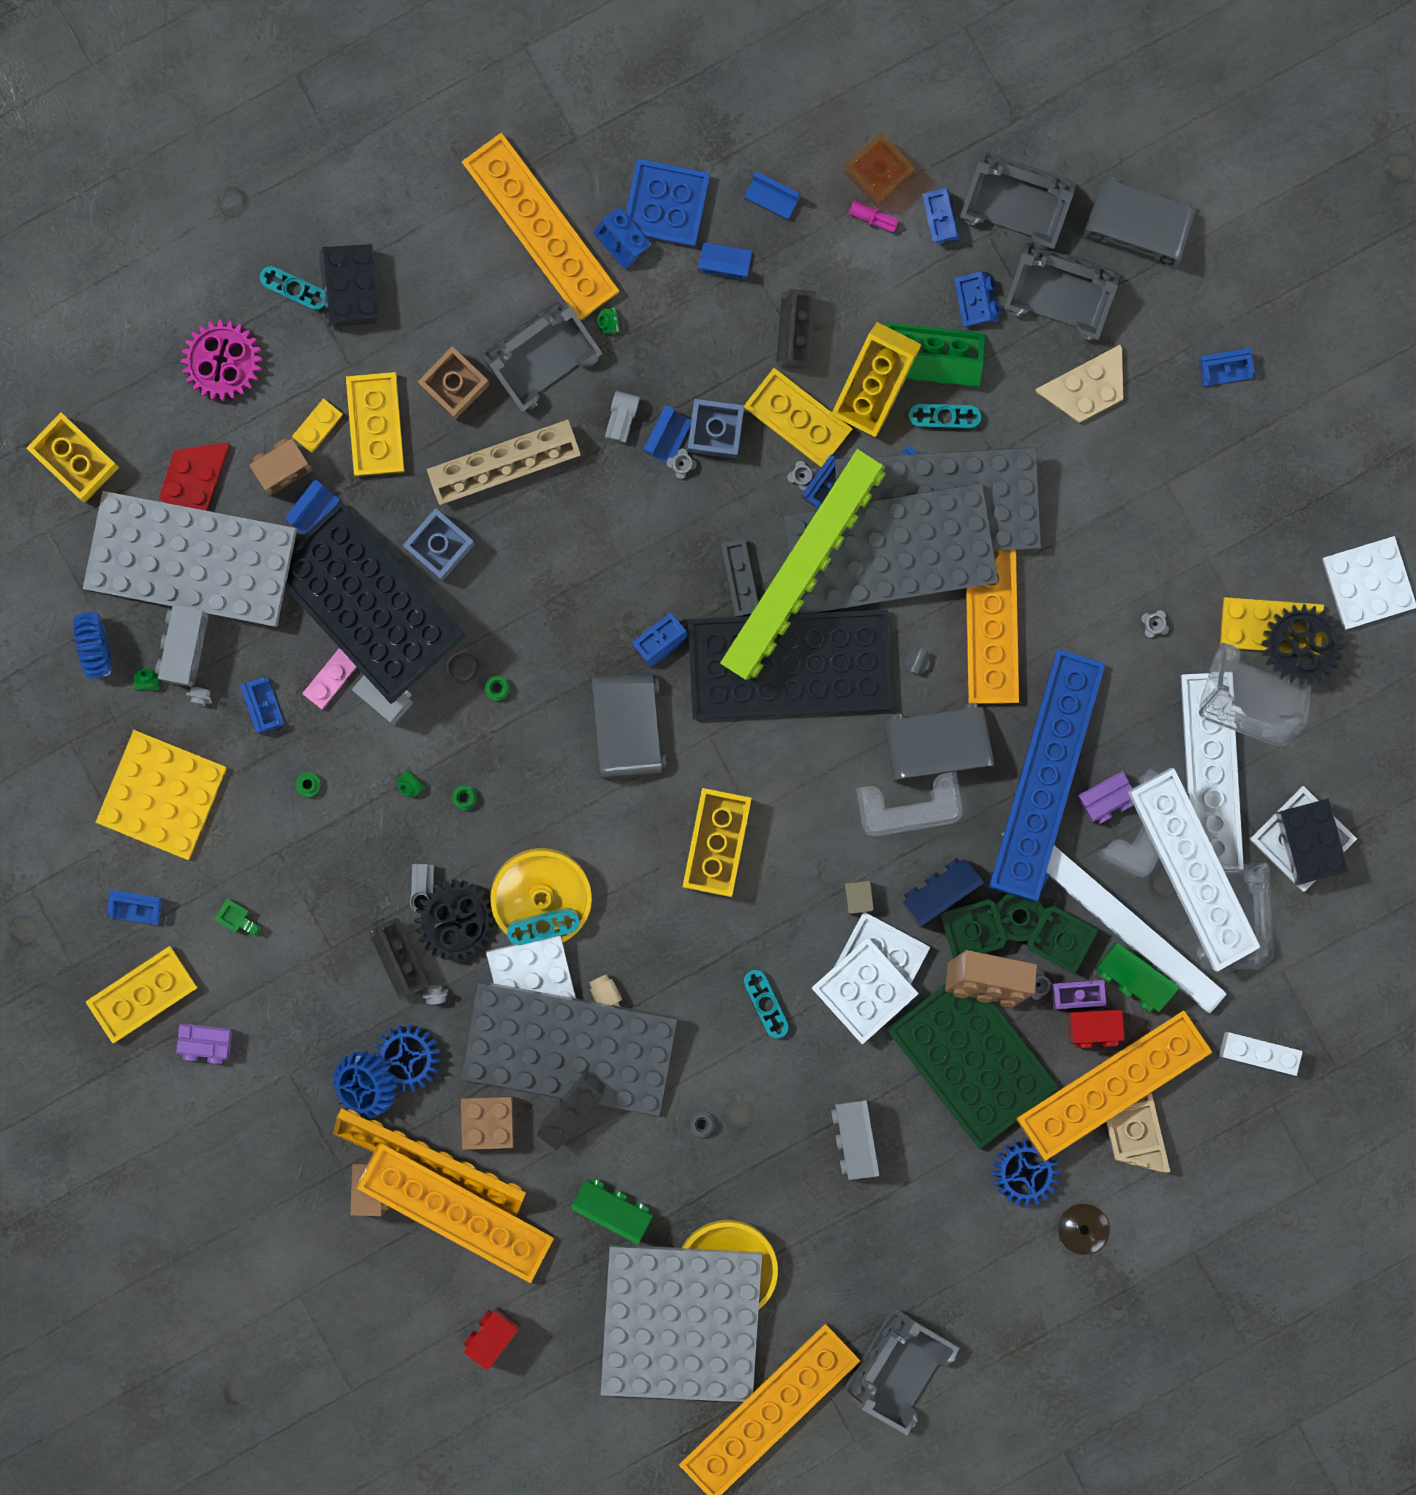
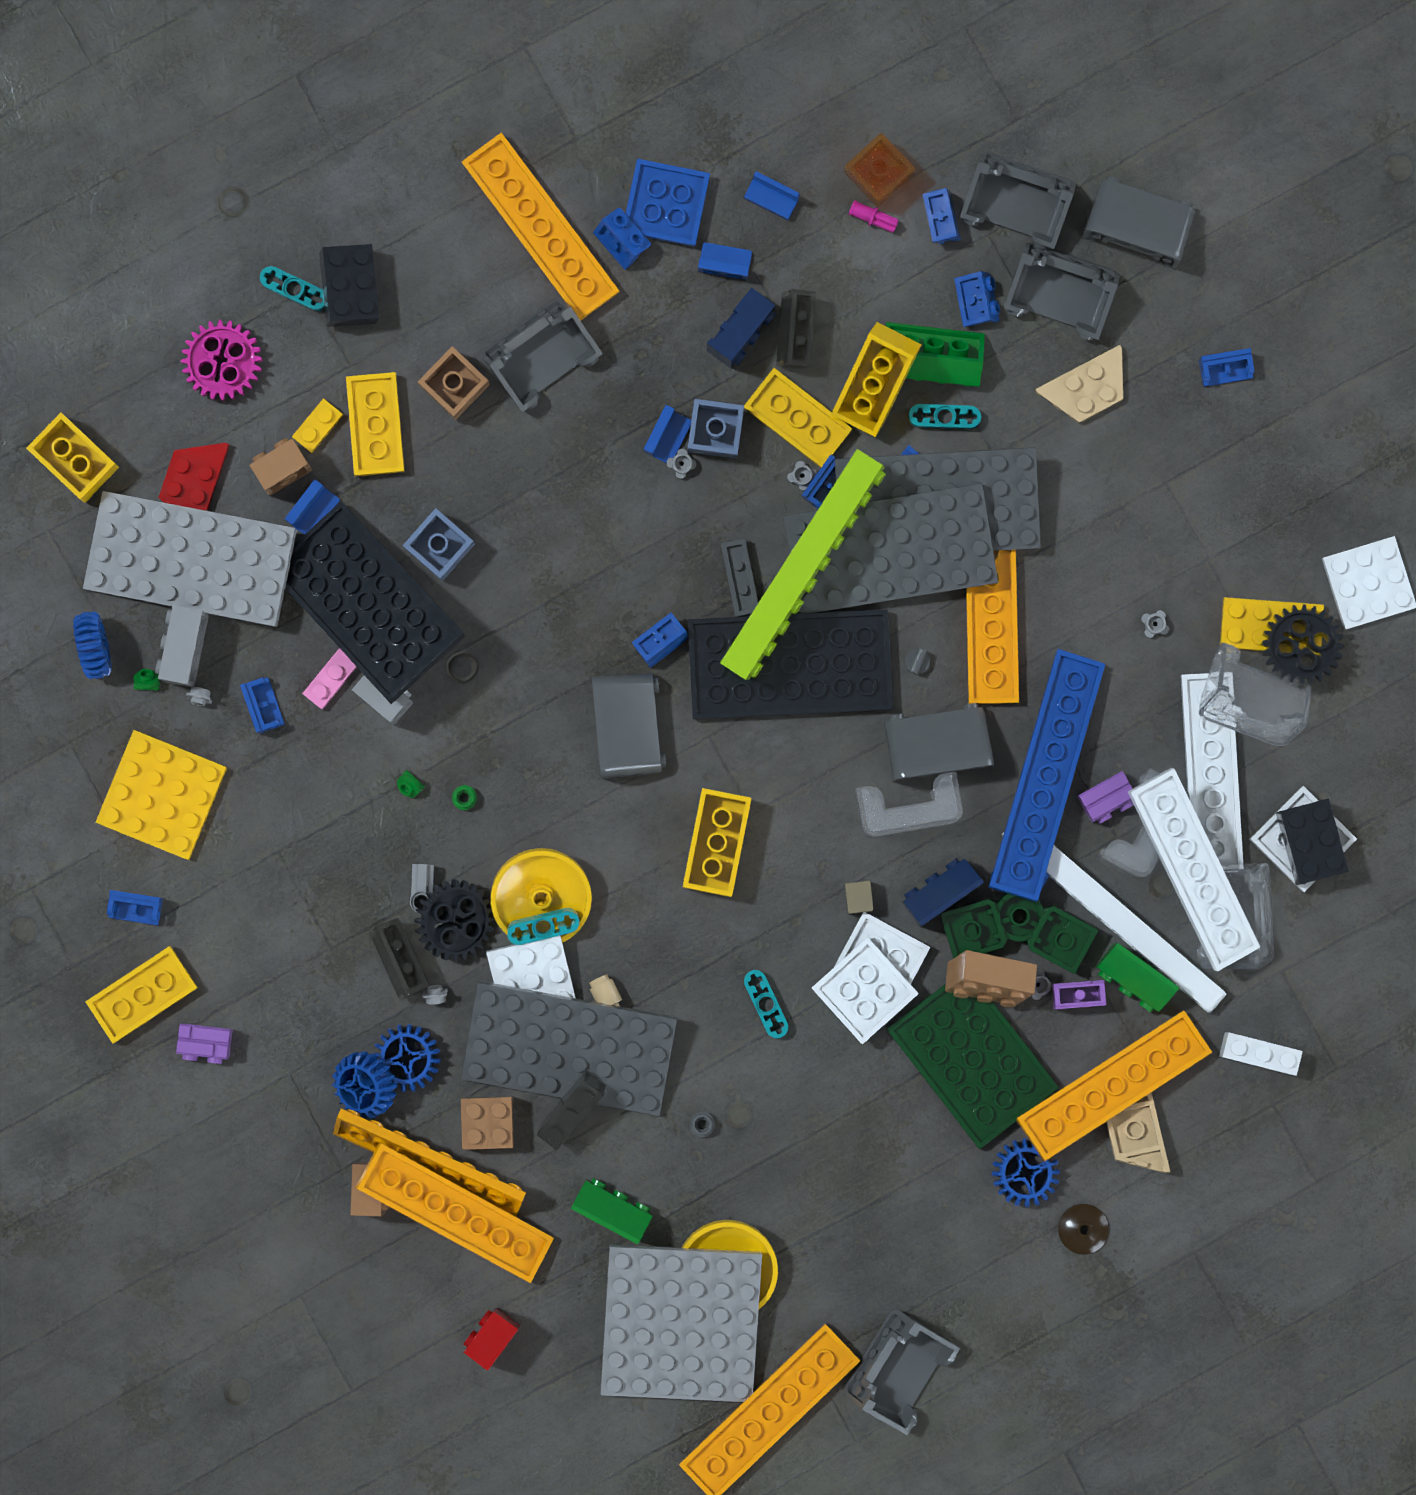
green plate [214,898,261,936] -> none
green plate [295,772,321,797] -> none
tan brick [427,420,581,505] -> none
green plate [485,676,510,701] -> none
green plate [597,308,620,334] -> none
light grey piece [605,390,640,443] -> none
light grey slope [831,1099,879,1180] -> none
red brick [1067,1010,1124,1048] -> none
none -> dark blue wedge [707,288,776,369]

